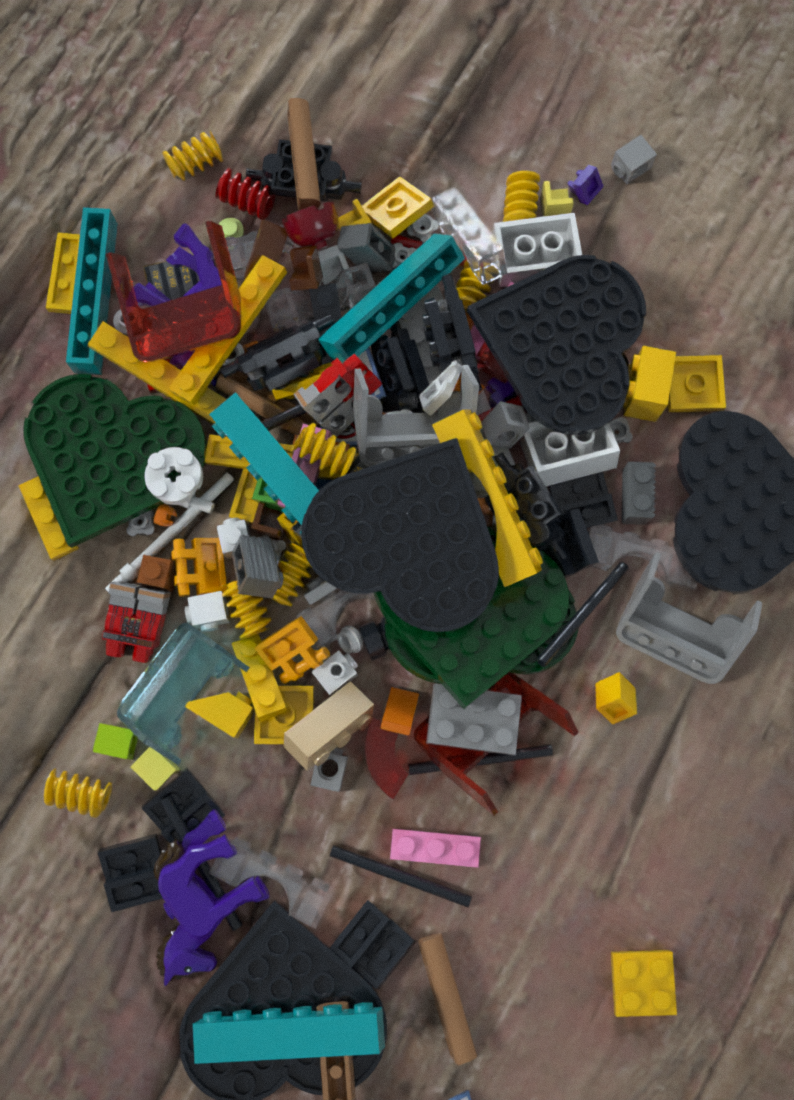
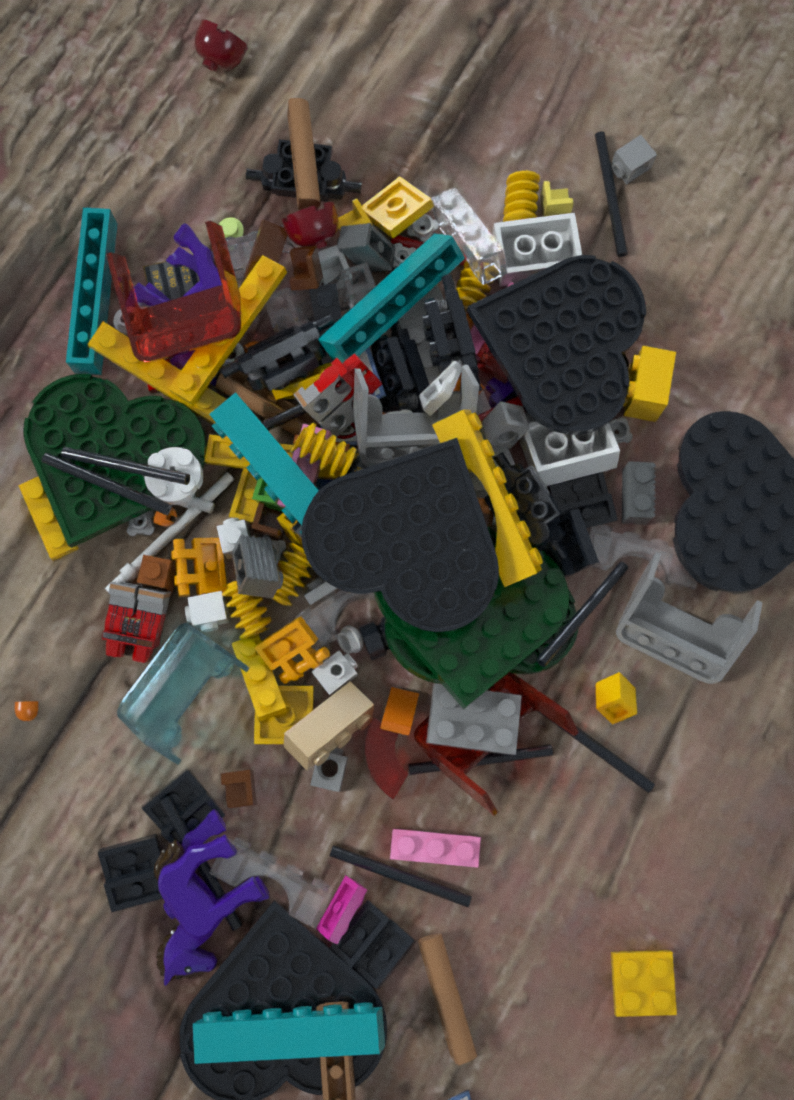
yellow piece [44,768,112,818] -> none
yellow plate [46,233,80,314] -> none
lime panel [93,723,140,760] -> none
light yellow panel [131,745,181,790] -> none
yellow piece [162,131,223,181] -> none
yellow slope [185,691,255,739] -> none
red piece [215,168,275,220] -> none
dark purple tile [567,165,604,205] -> none
yellow plate [668,355,726,412] -> none
none -> orange hinge [15,701,39,721]
none -> black piece [42,452,171,515]
none -> black piece [61,447,190,485]
none -> dark red cylinder [195,19,248,72]
none -> reddish brown panel [220,769,257,808]
none -> dark pink plate [316,875,367,944]
none -> black piece [530,697,655,793]
none -> black piece [595,131,628,257]

